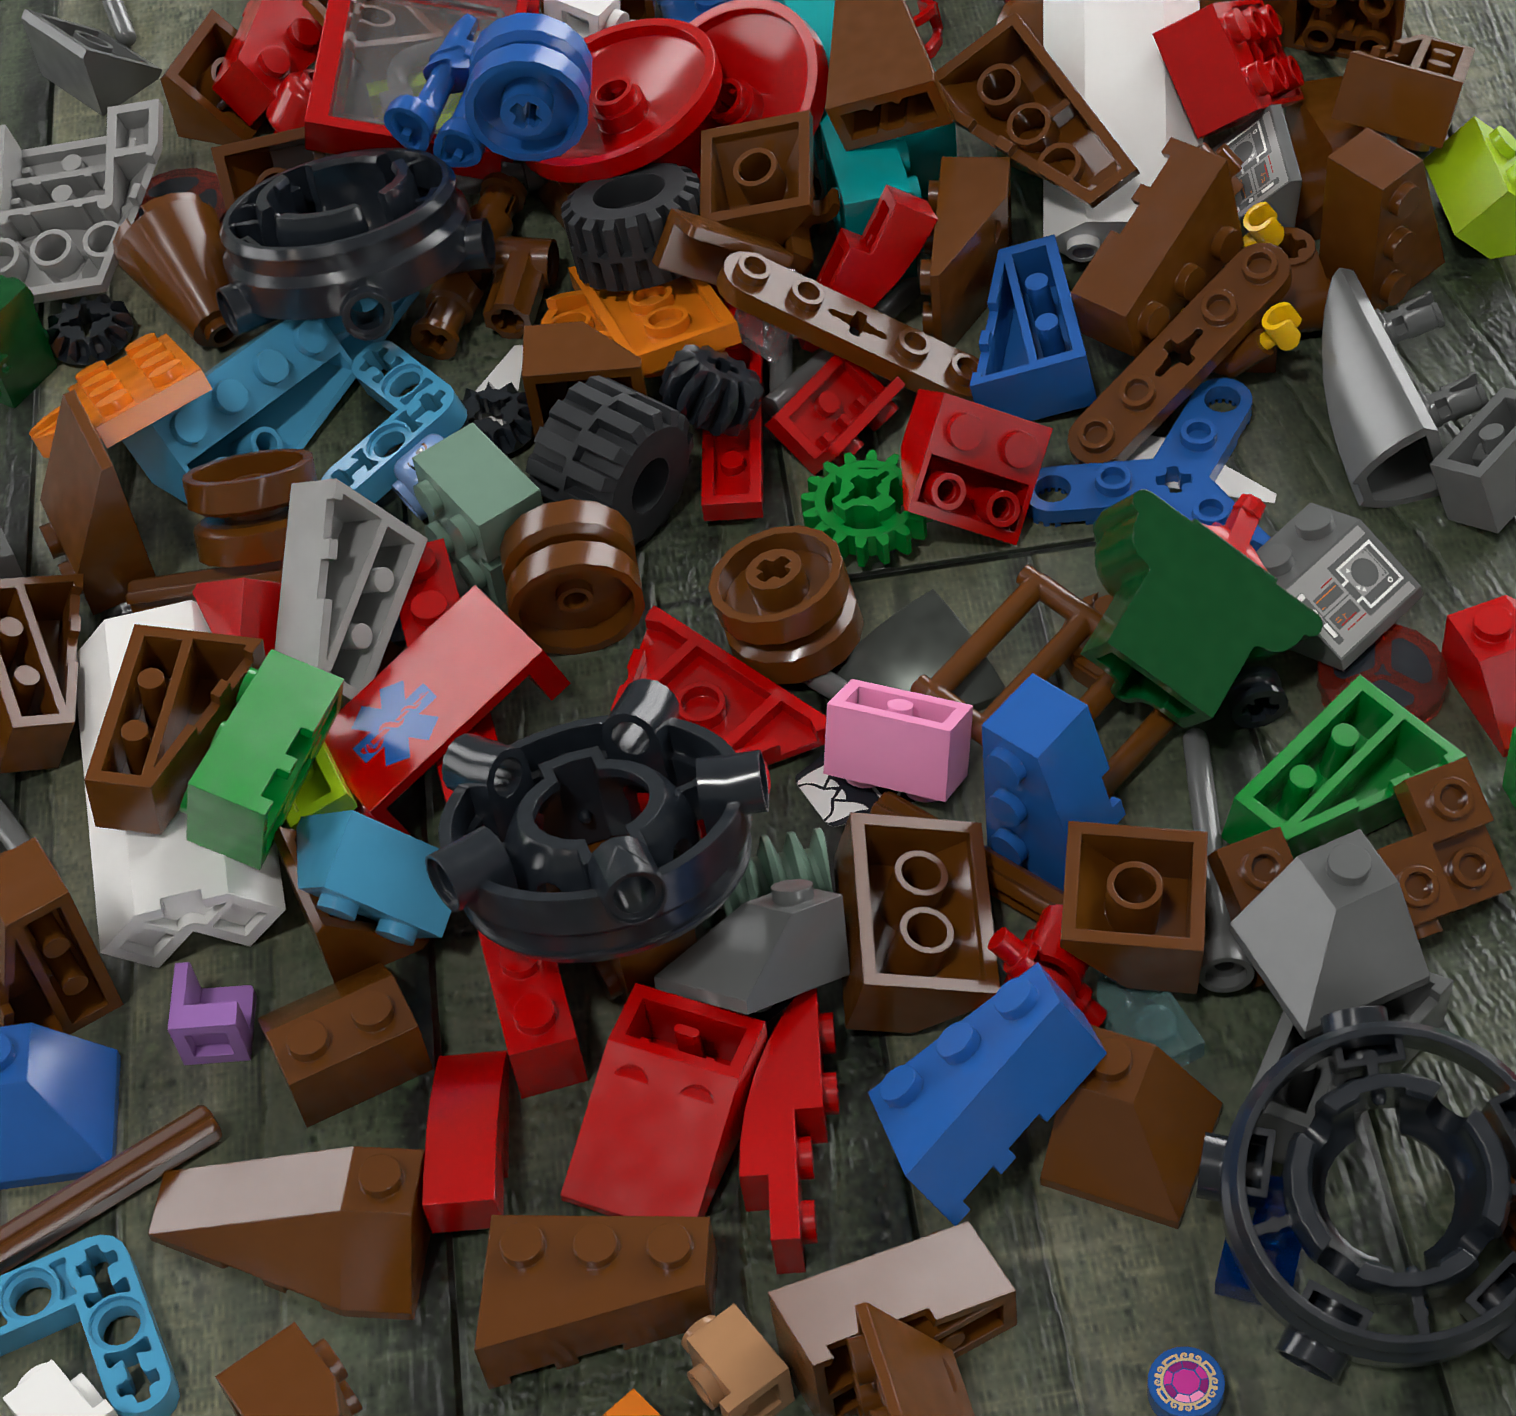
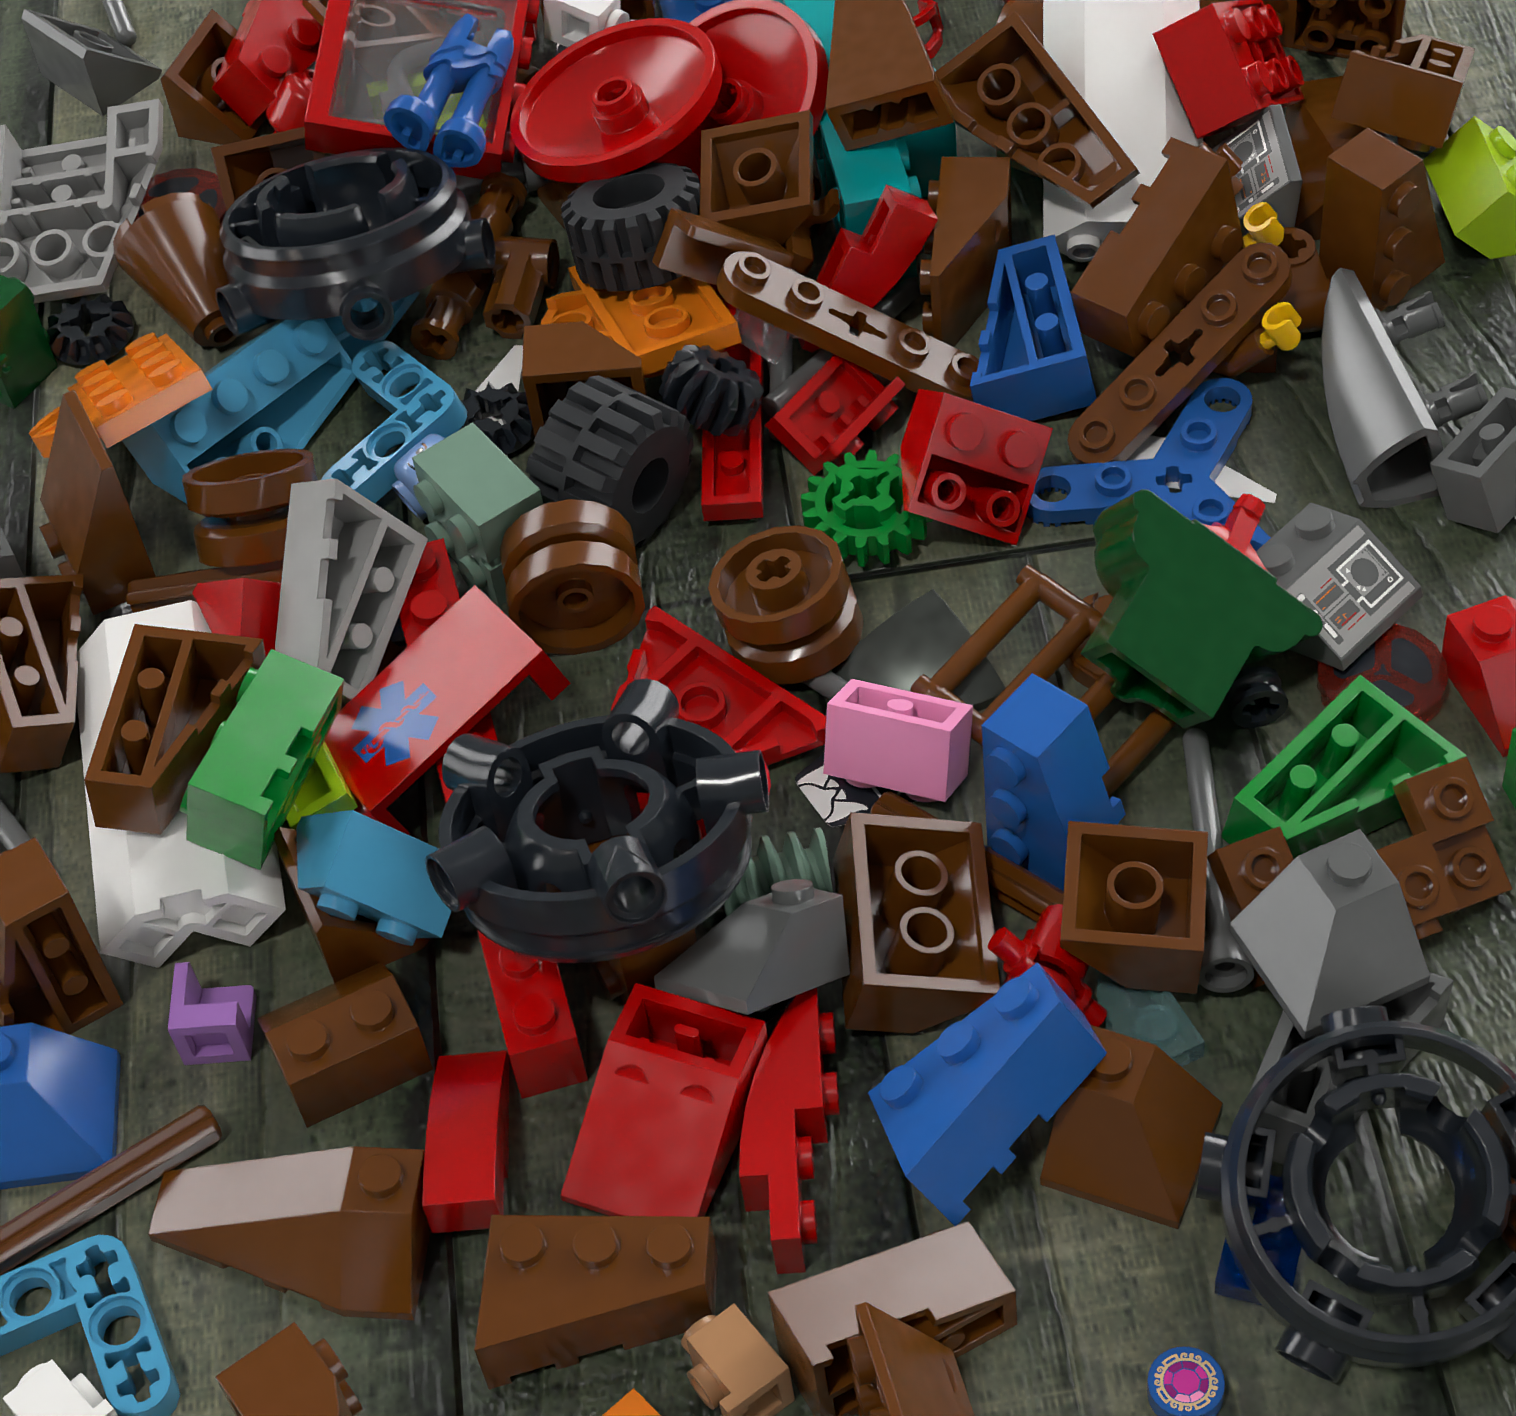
blue wheel [464,13,592,162] -> none

